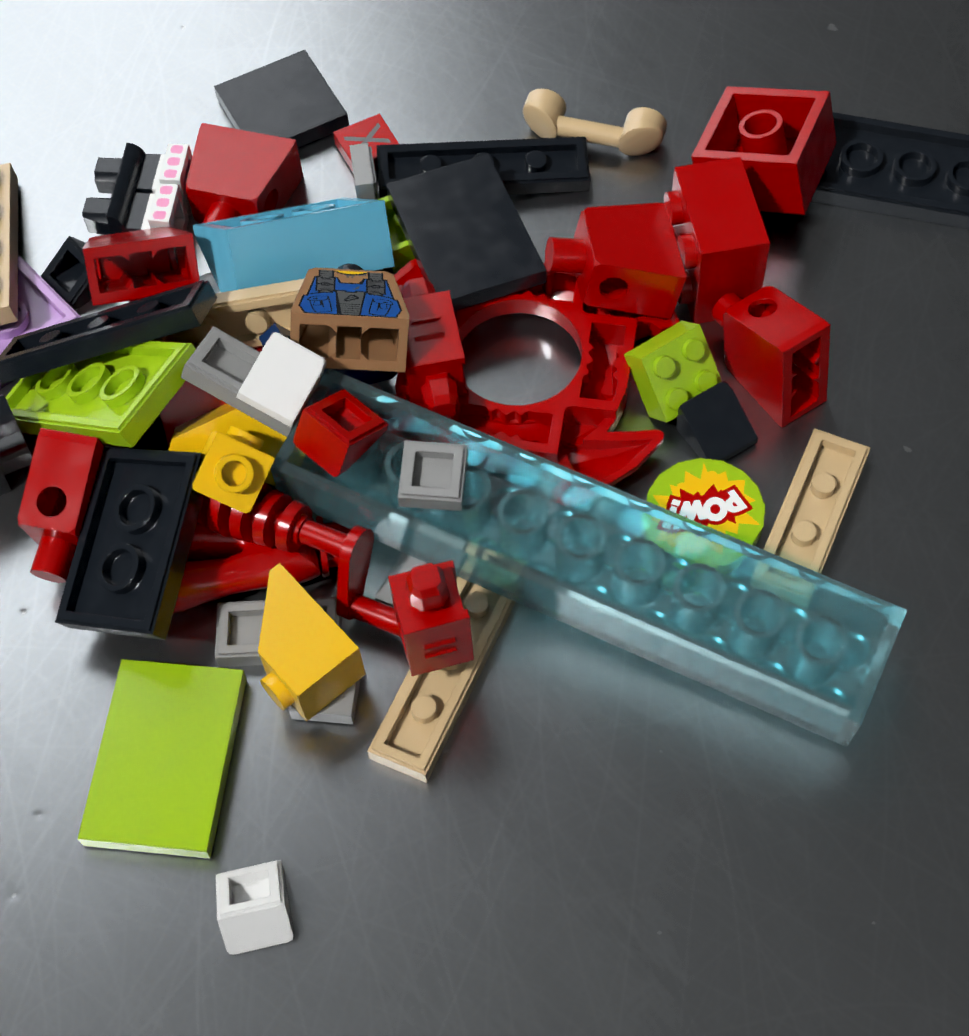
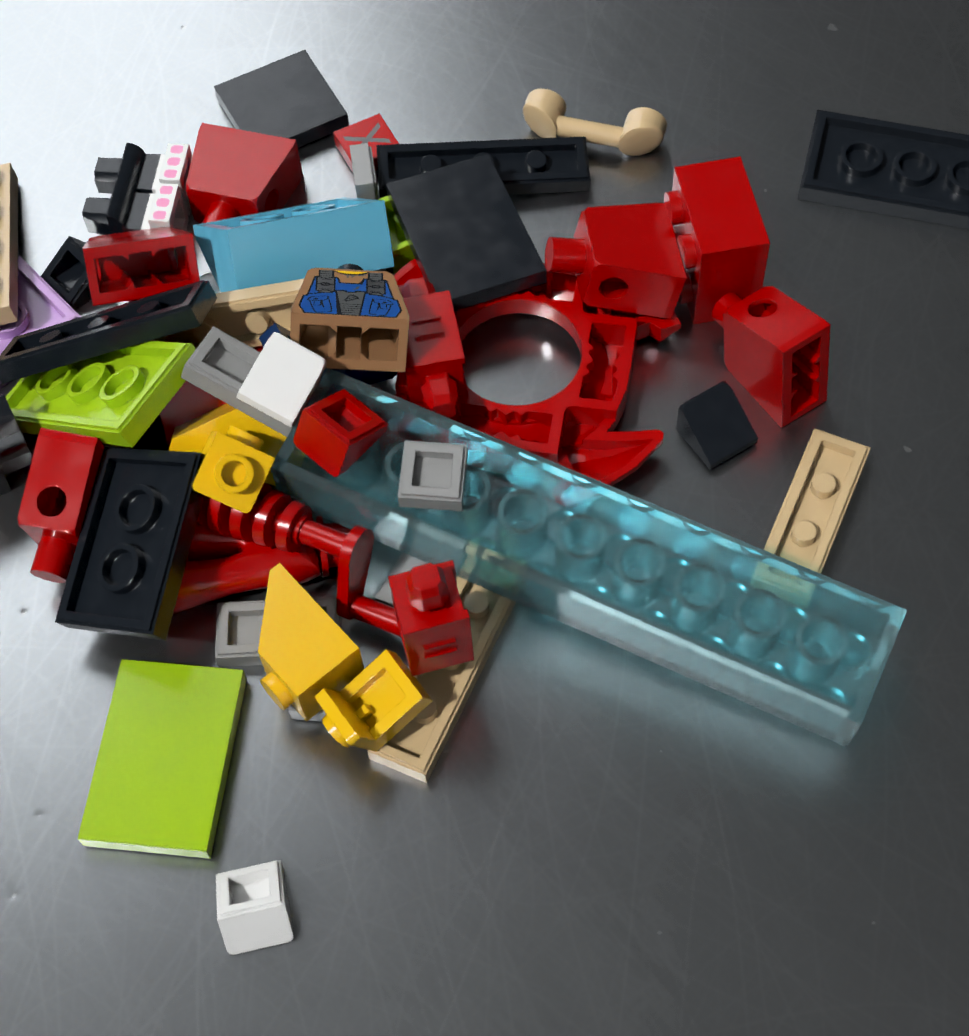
lime piece [624,320,722,423] -> none
tile [644,458,765,572] -> none
red brick [691,86,837,215] -> none
none -> yellow bracket [315,649,433,752]

